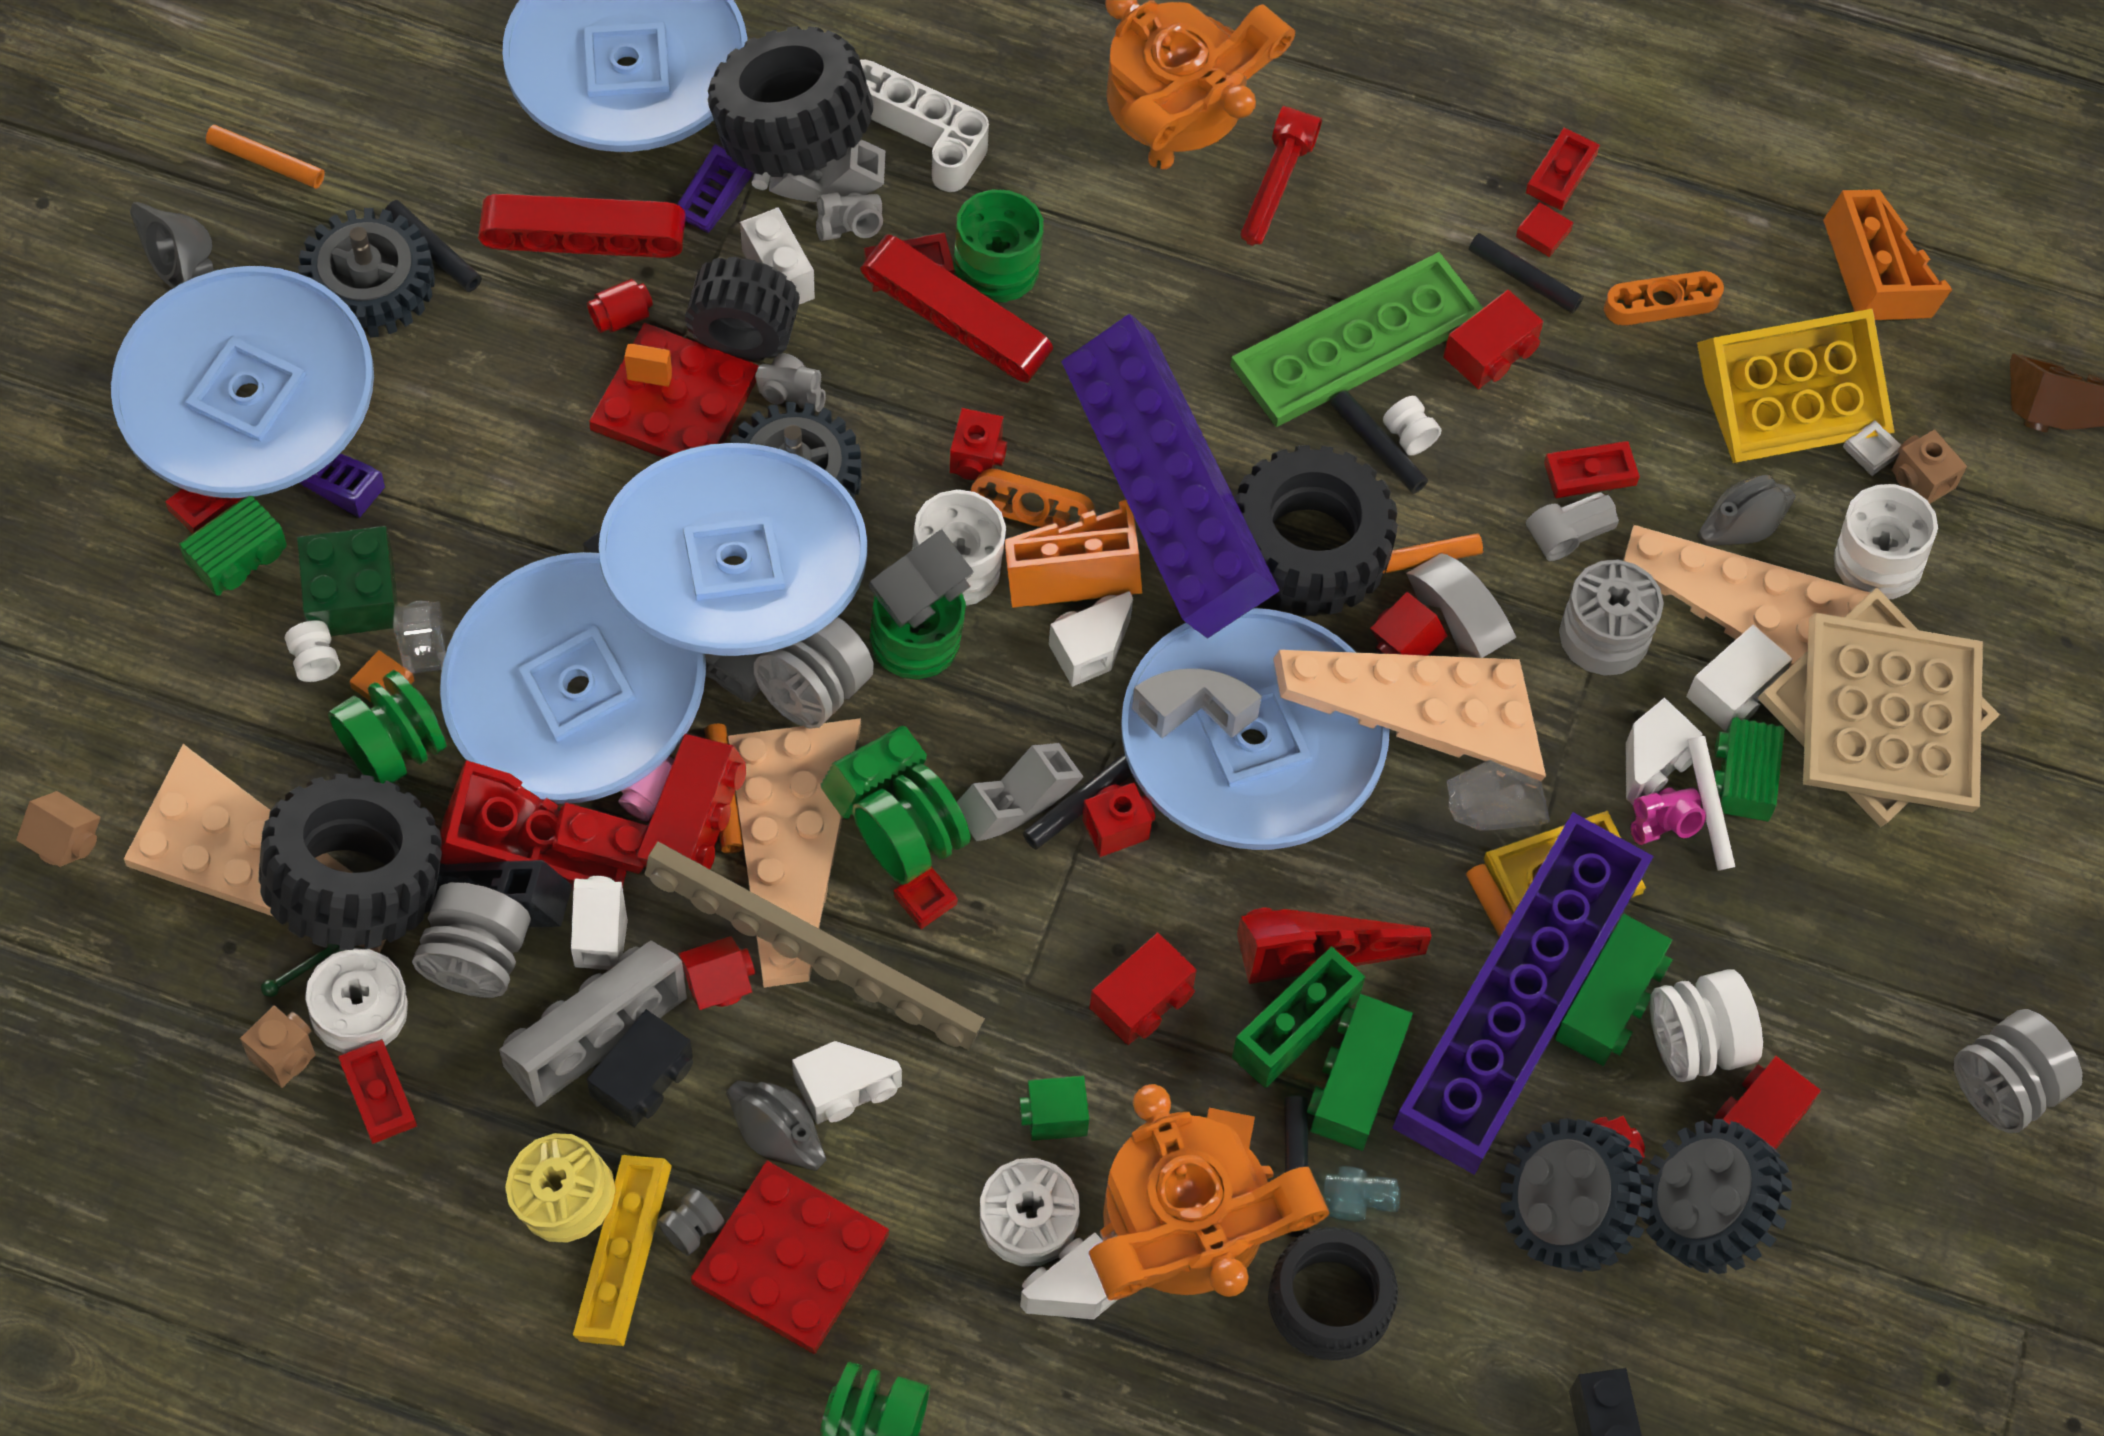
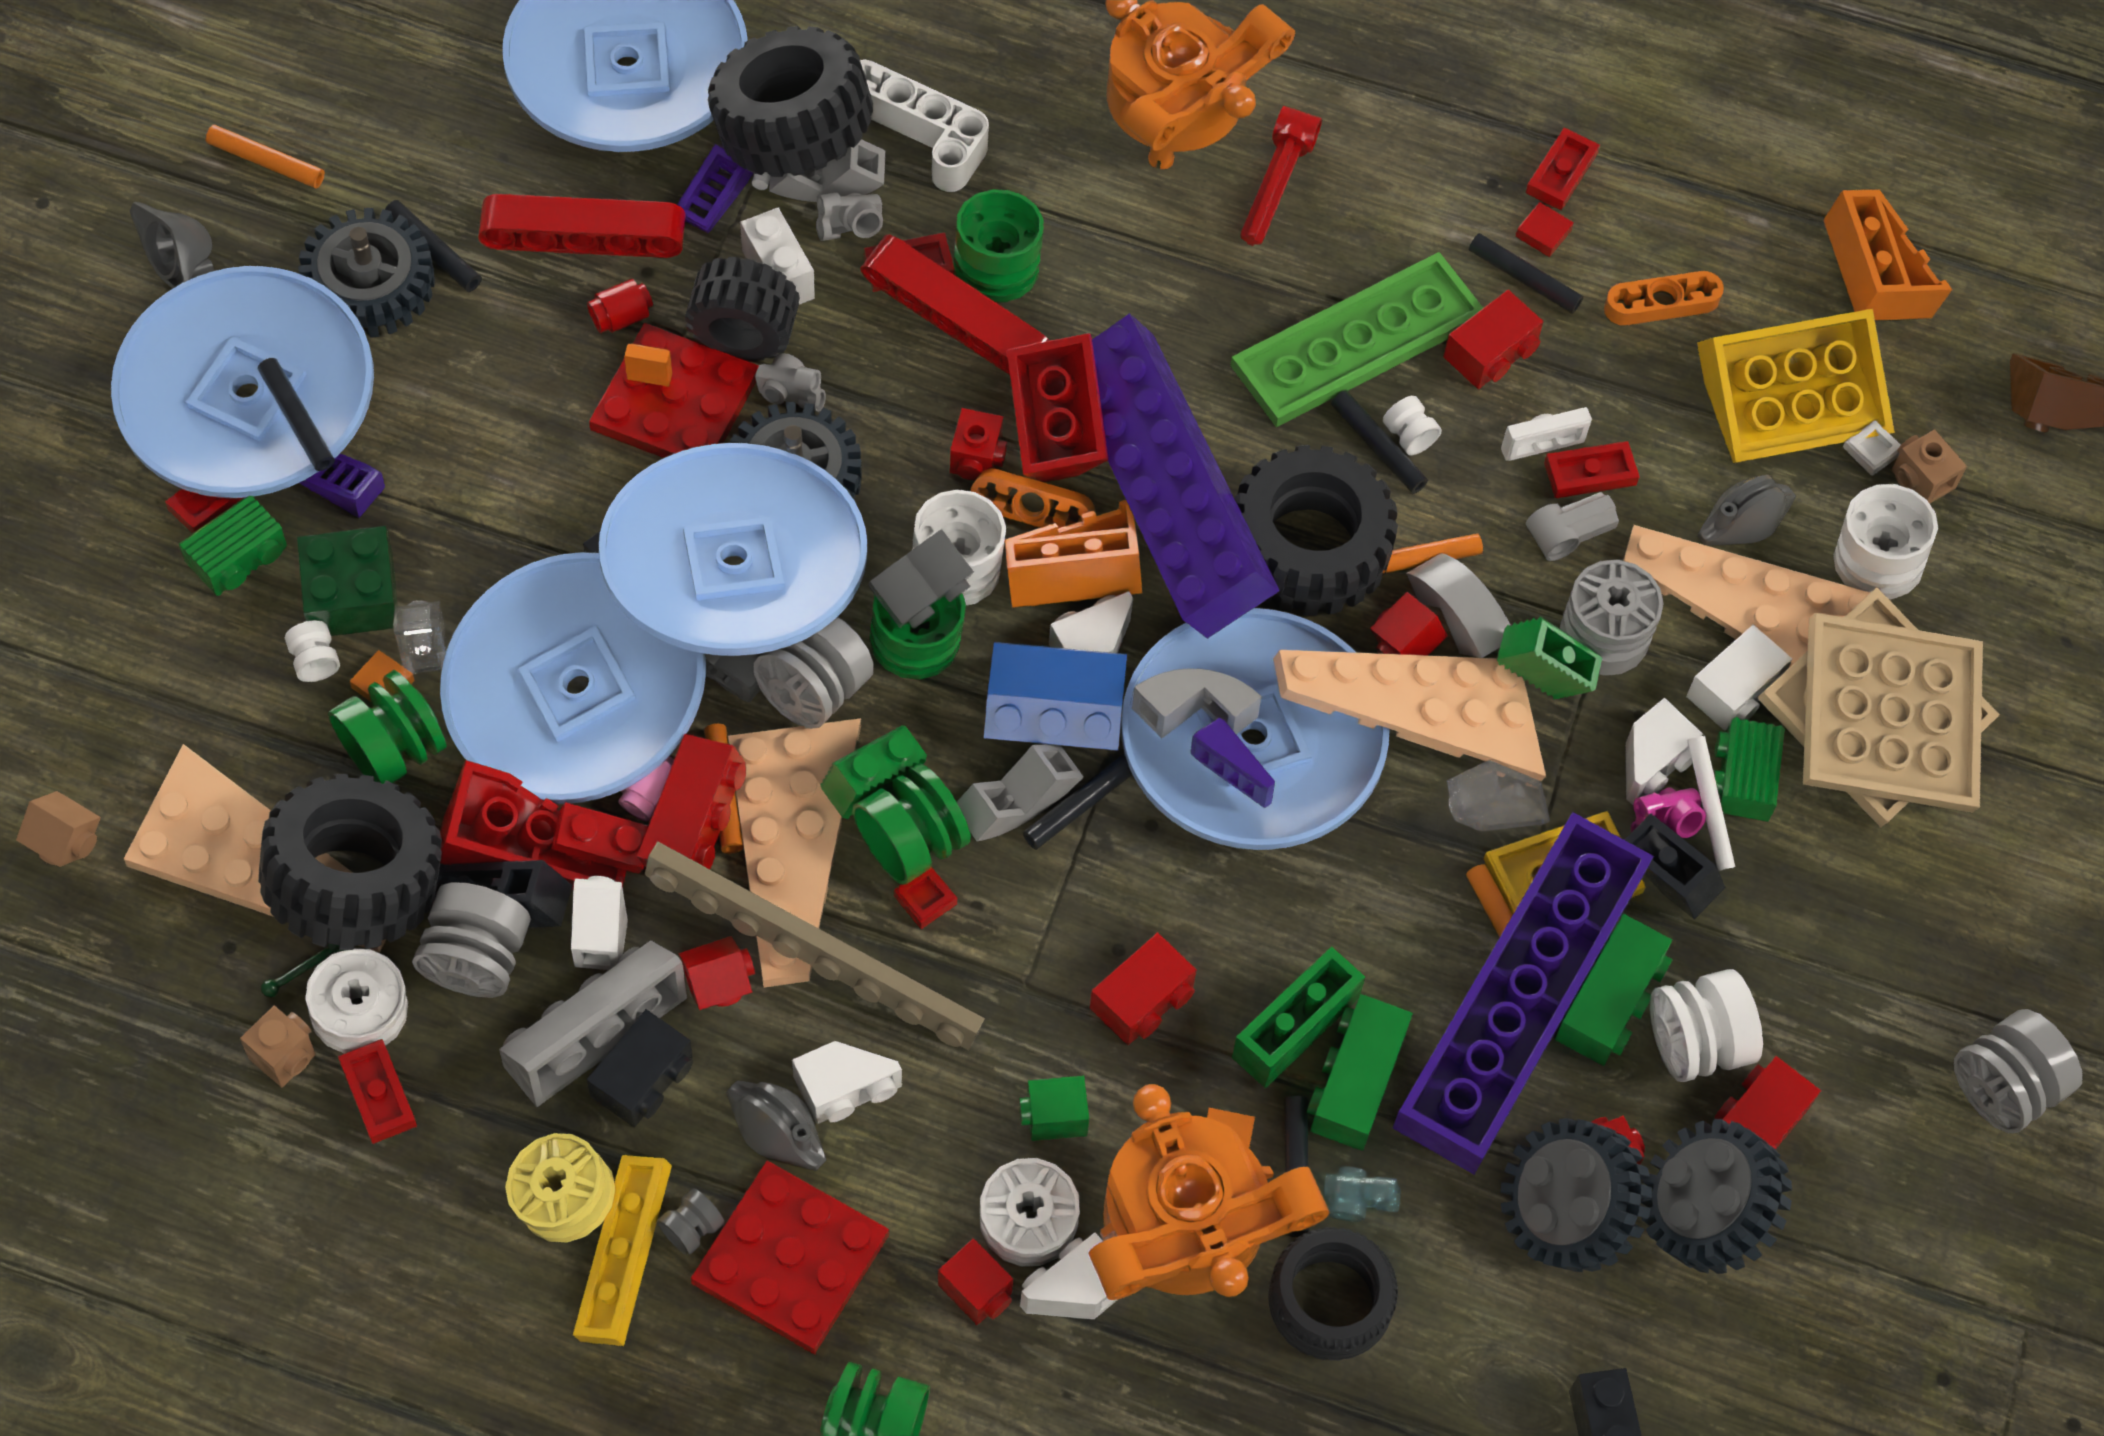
red brick [1082,782,1155,857] -> none
red wedge [1237,908,1432,984] -> none
none -> black piece [257,358,335,471]
none -> red brick [938,1238,1013,1325]
none -> blue slope [984,642,1127,750]
none -> red slope [1007,333,1108,483]
none -> dark purple slope [1190,717,1275,808]
none -> green brick [1497,617,1603,700]
none -> white plate [1501,407,1592,461]
none -> black slope [1625,813,1726,920]

